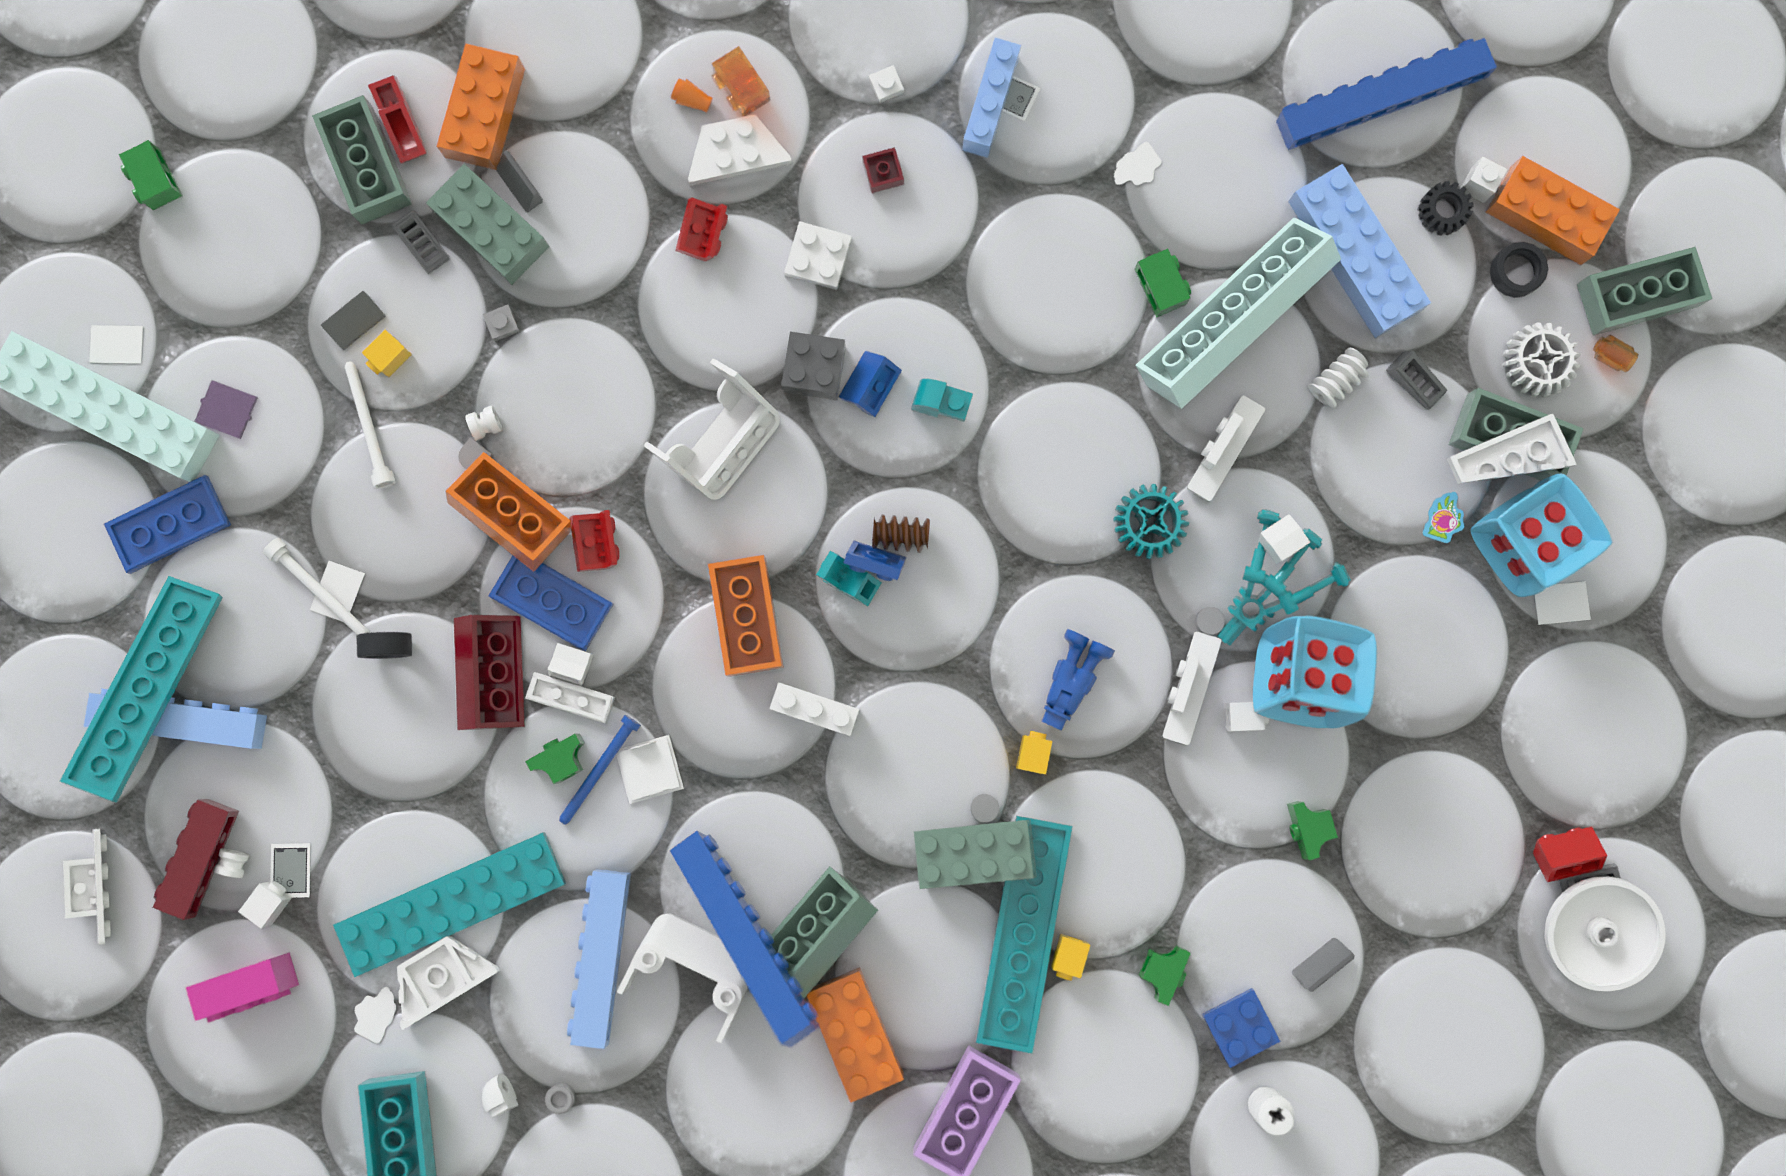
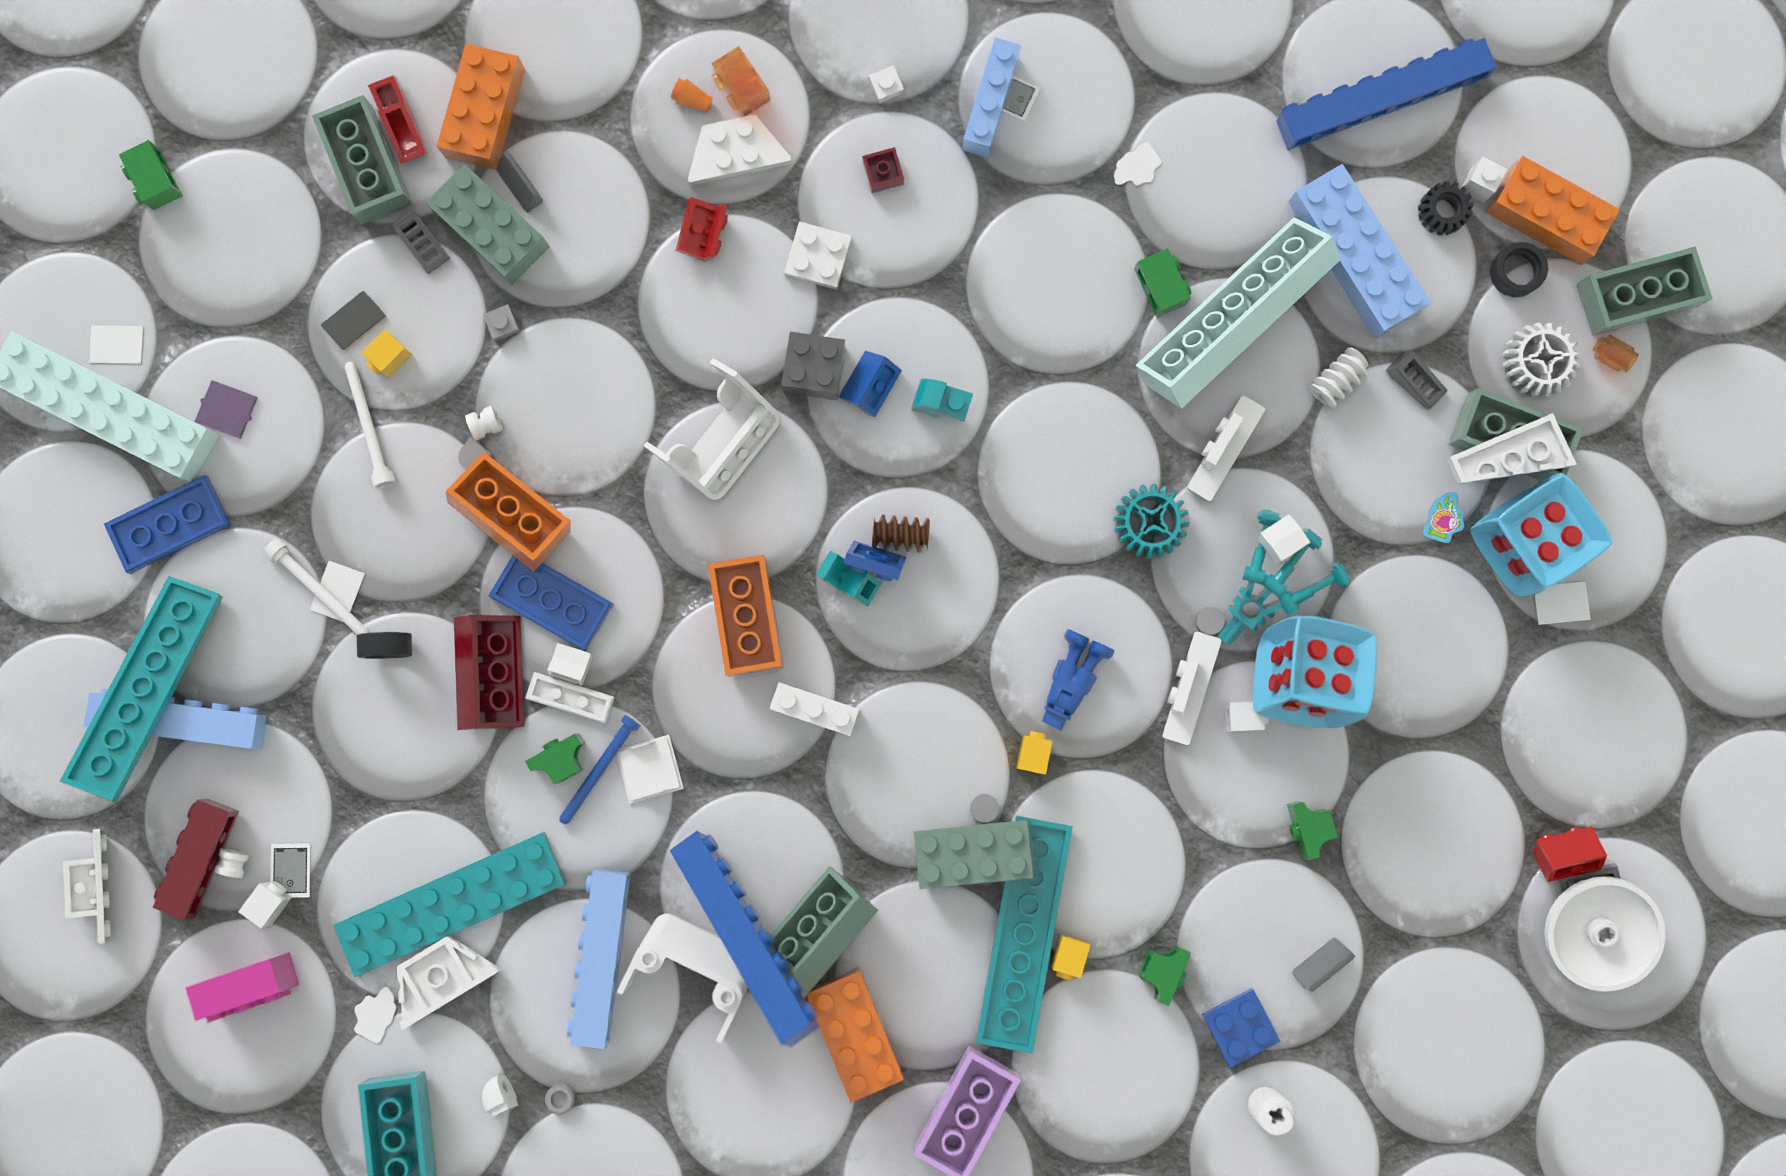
red bracket [569,510,619,572] -> none

